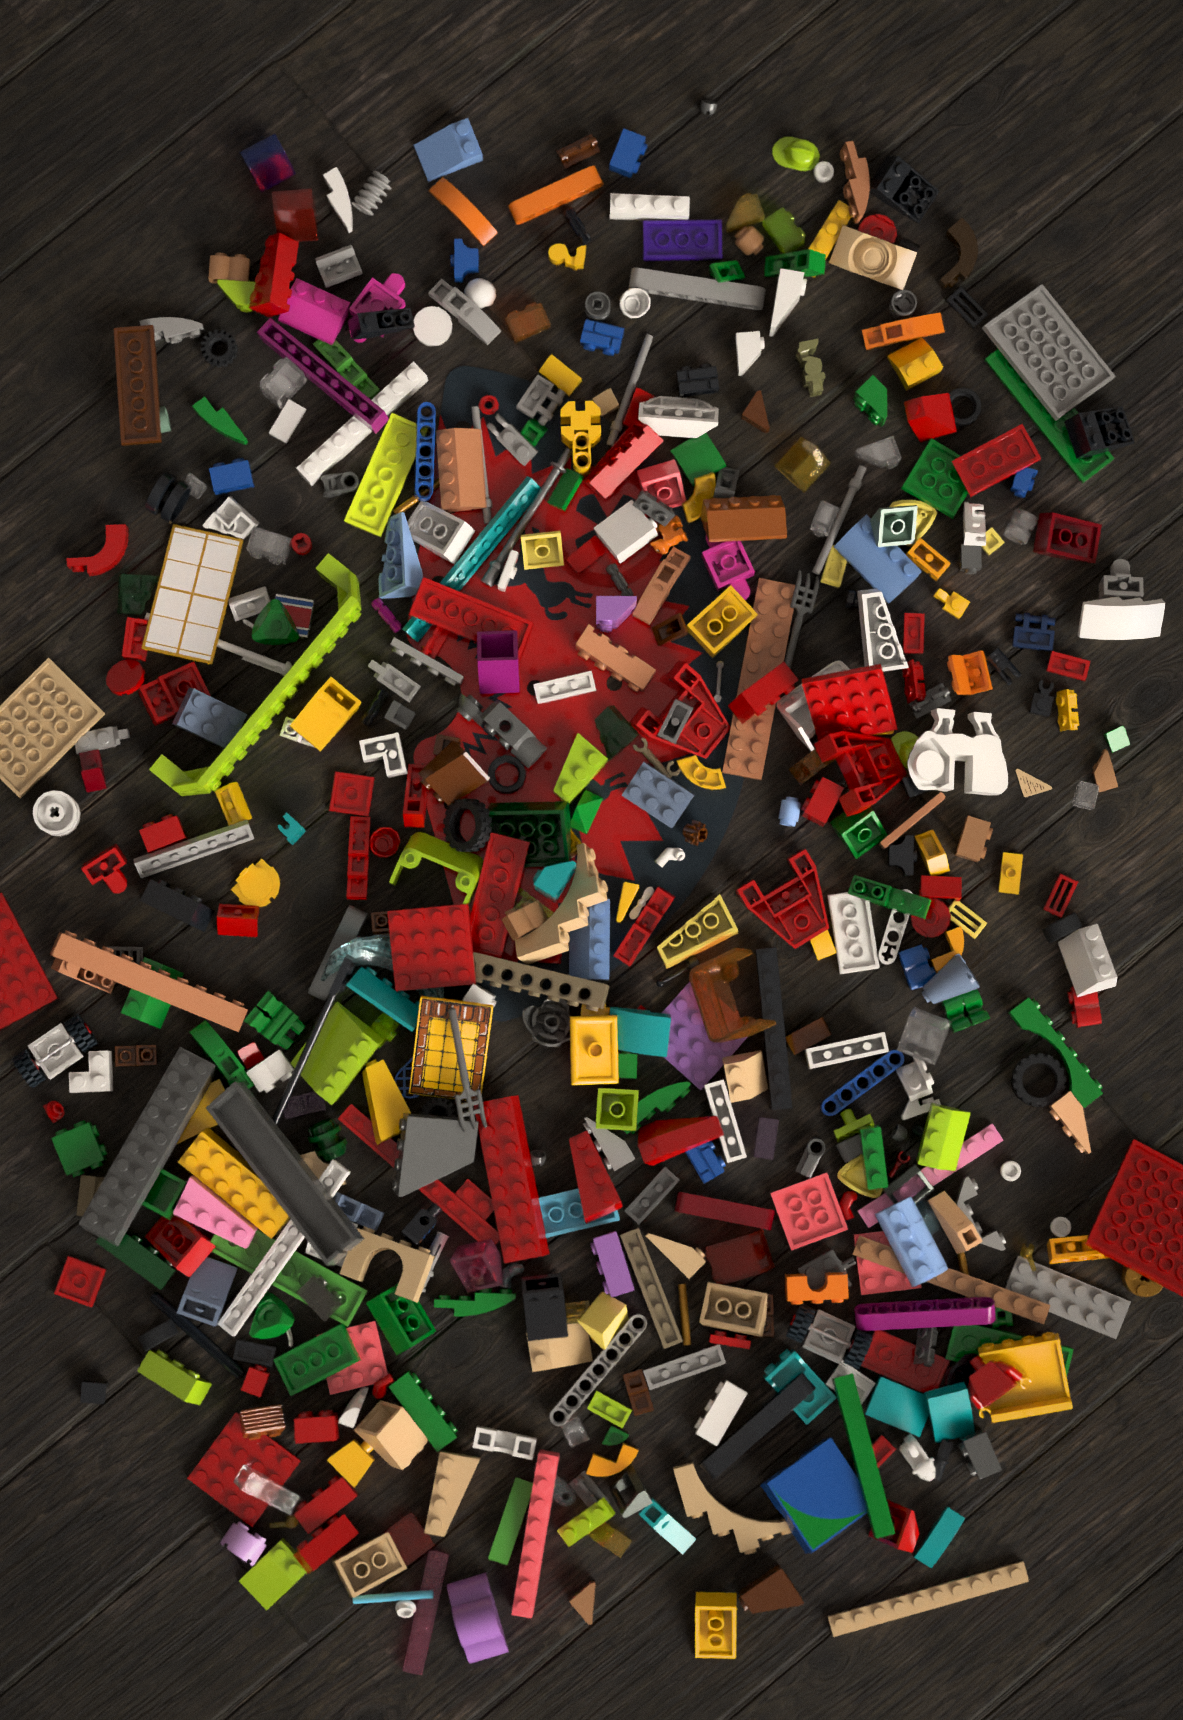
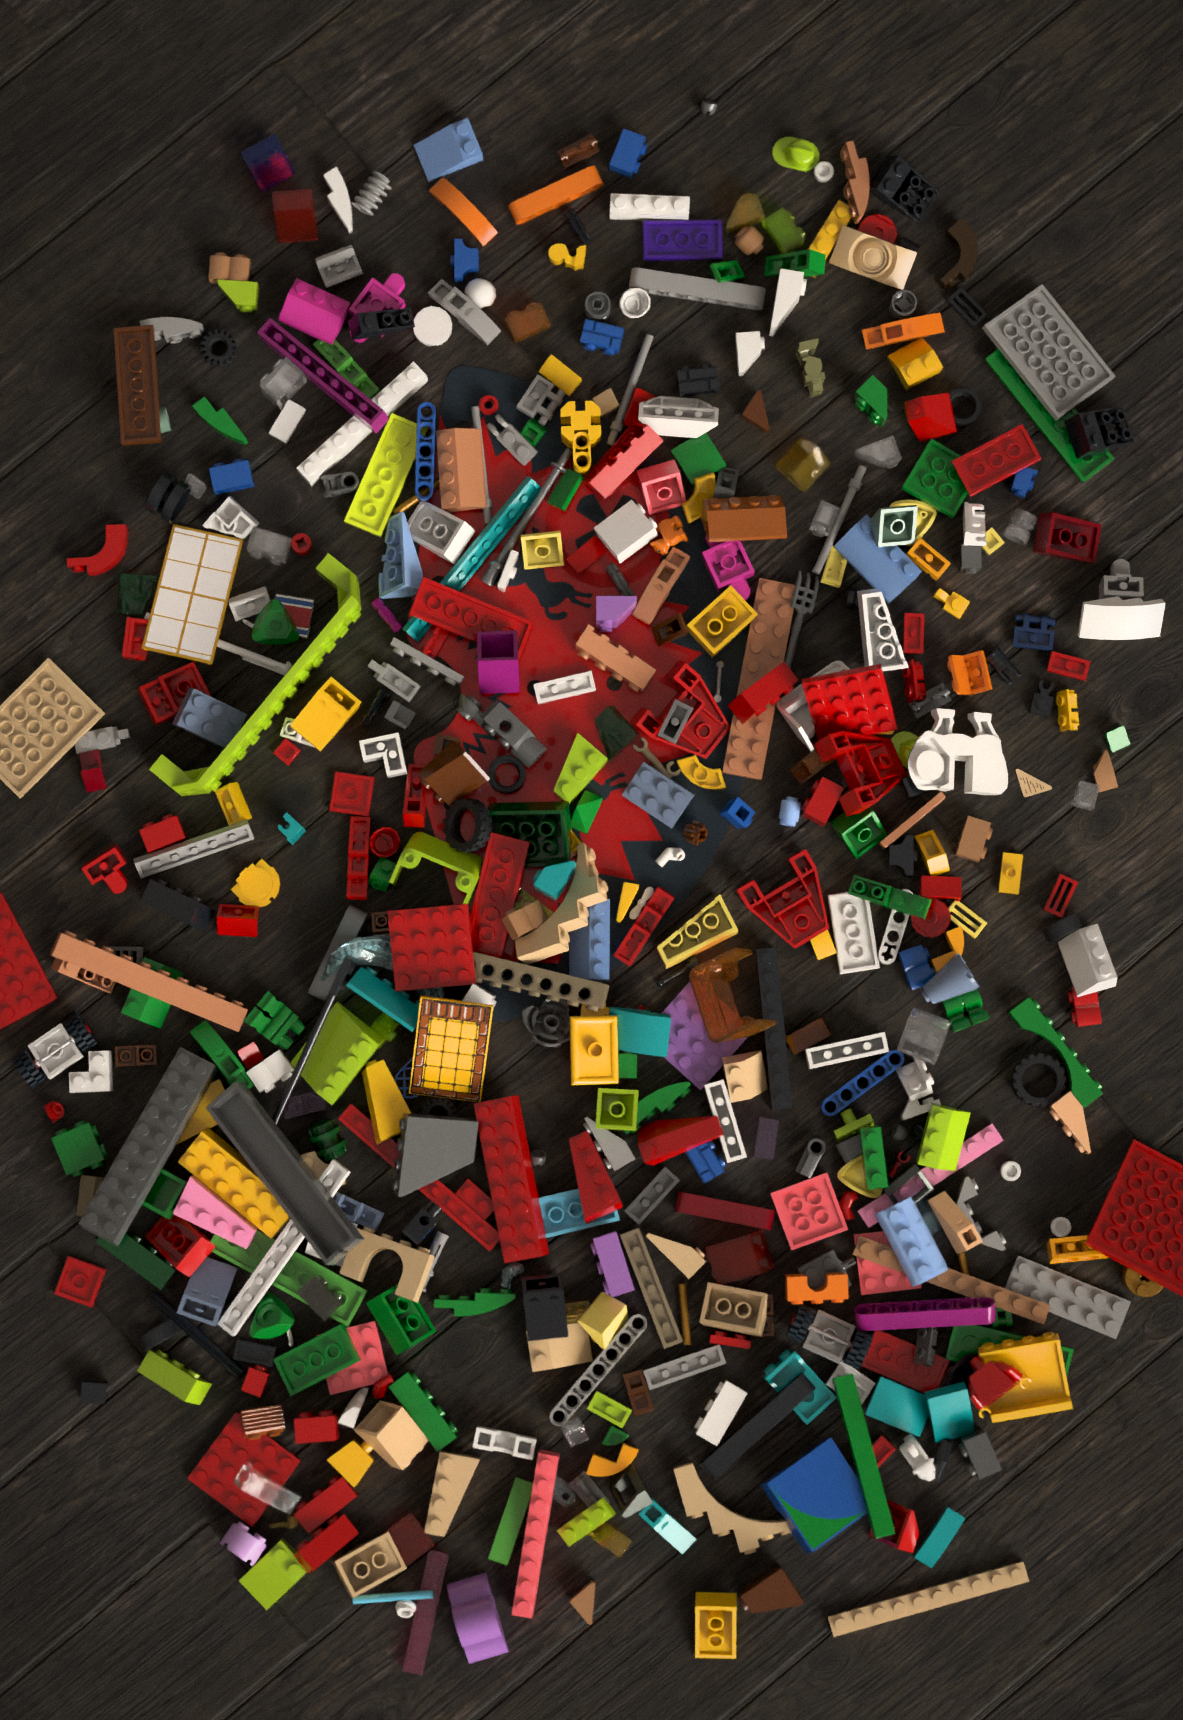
white wheel [33,790,81,837] -> none
red tile [106,659,145,696] -> none
red wedge [249,232,299,317] -> none
dark grey piece [448,1008,487,1133] -> none
clear pink slope [450,1239,503,1293] -> none
dark grey hinge [632,490,676,527] -> none
clear yellow hand [1020,1244,1037,1271] -> none
none -> red tile [273,738,301,766]
none -> green bracket [368,857,397,892]
none -> blue brick [719,797,755,829]

